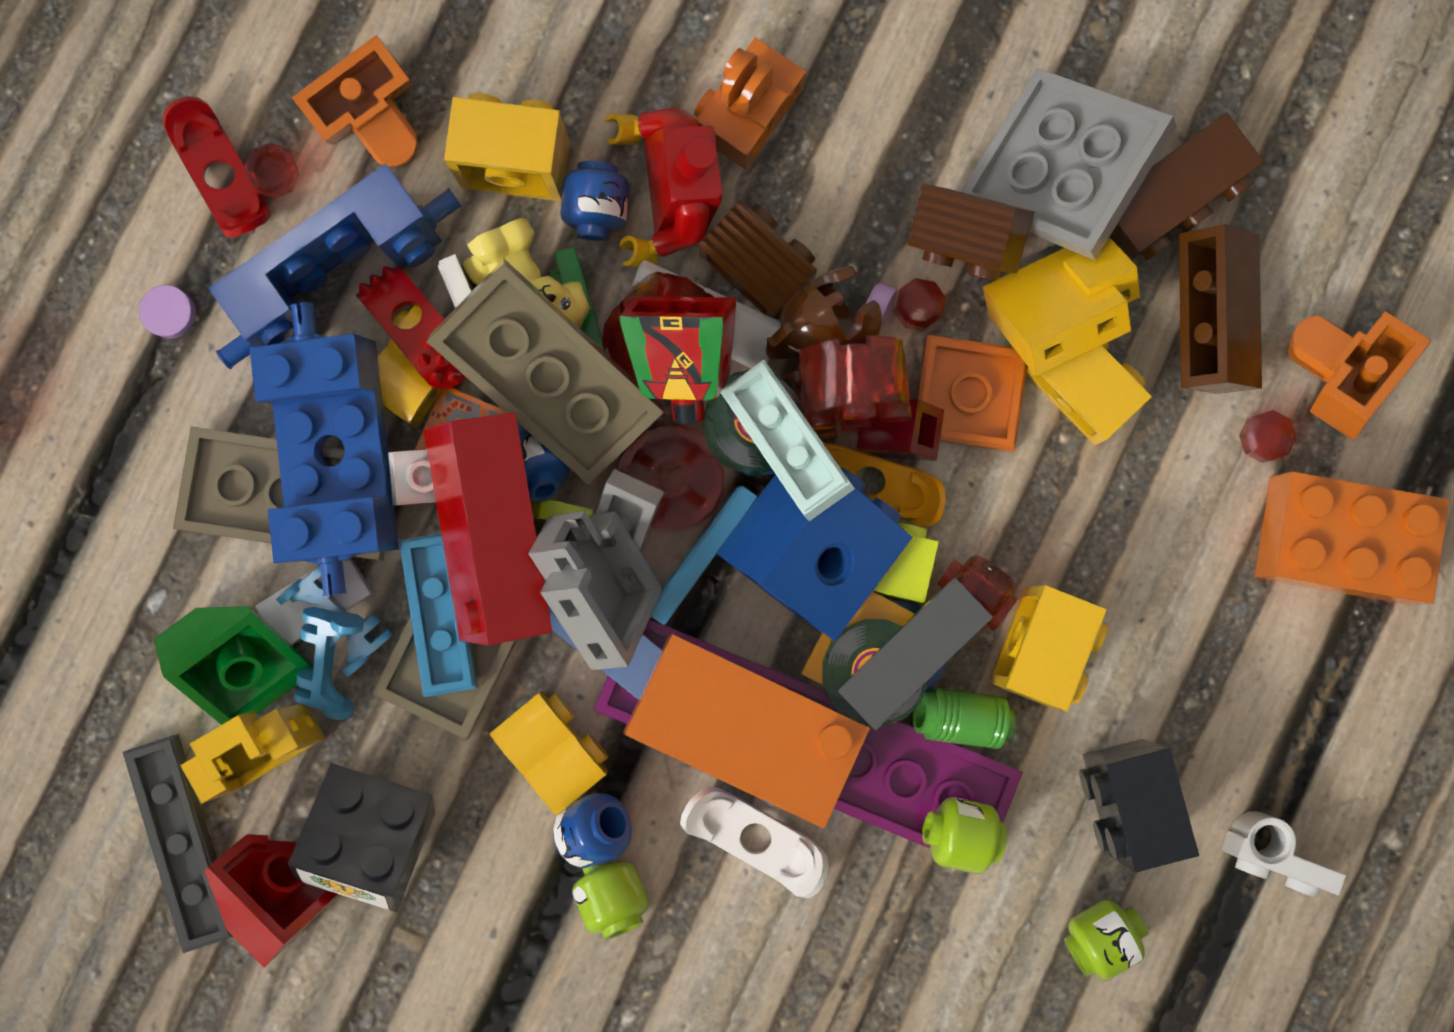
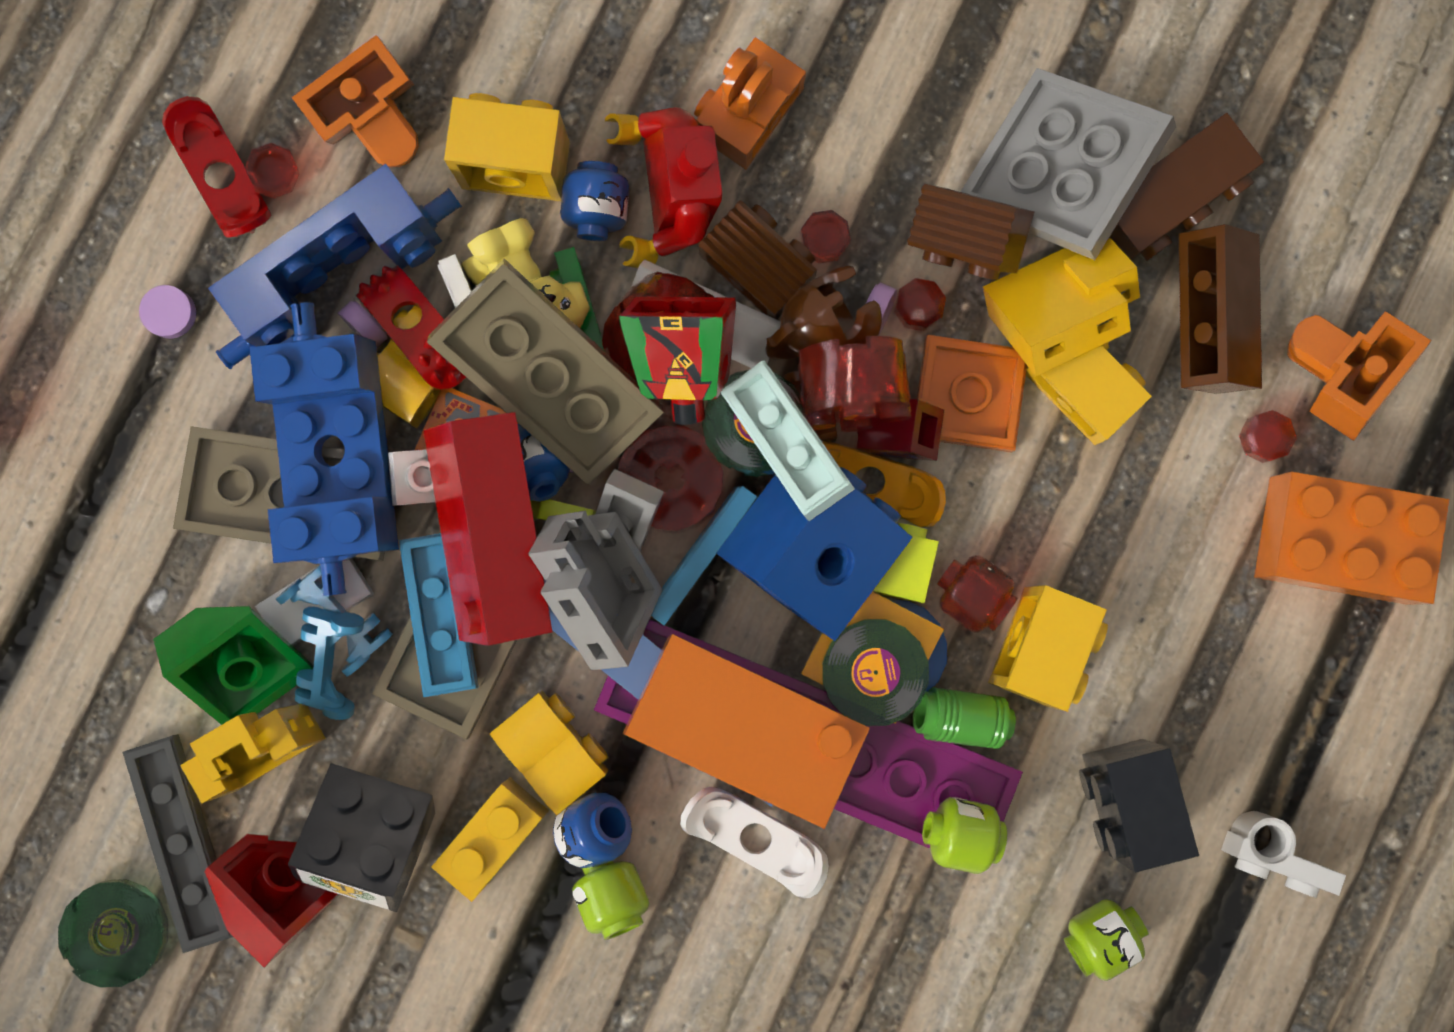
dark grey tile [836,578,993,731] -> none
none -> clear green tile [58,879,168,988]
none -> lavender tile [338,301,388,349]
none -> yellow brick [431,777,549,902]
none -> clear red tile [800,210,851,264]

